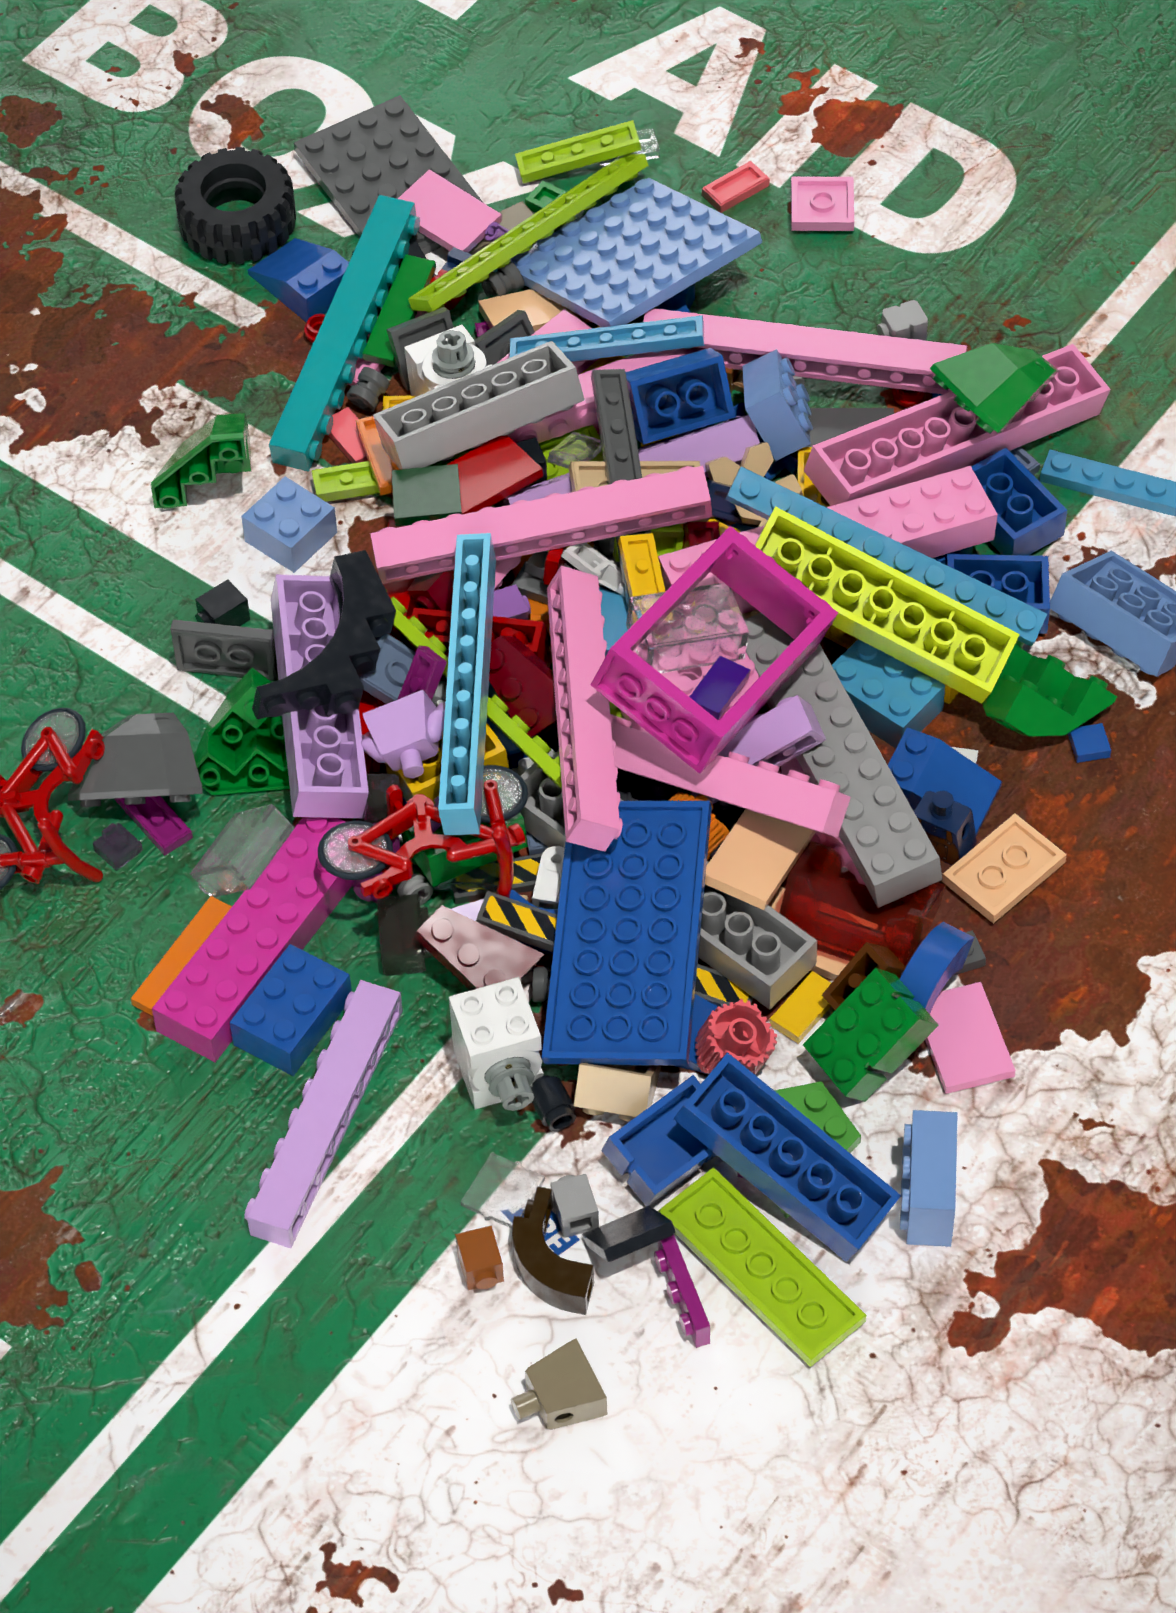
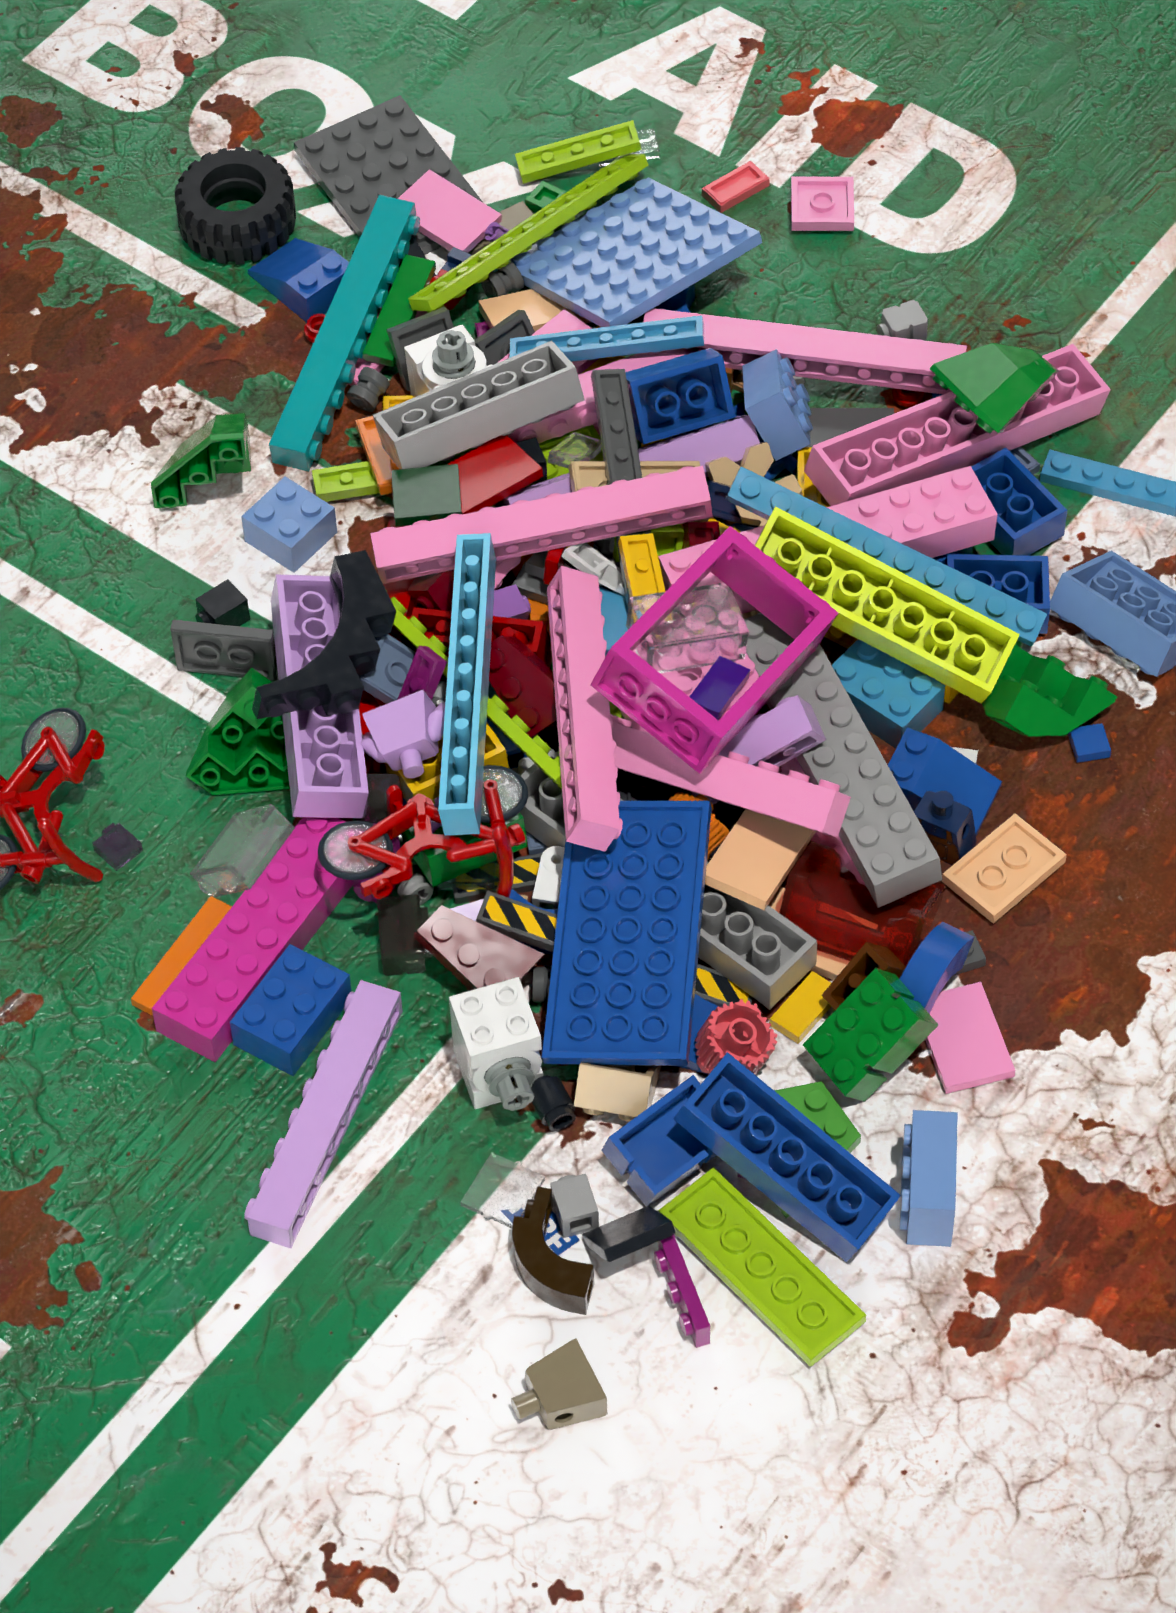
dark grey brick [68,712,202,807] -> none
magenta tile [113,796,193,856] -> none
coral tile [328,407,368,463] -> none
dark orange brick [455,1225,504,1290] -> none

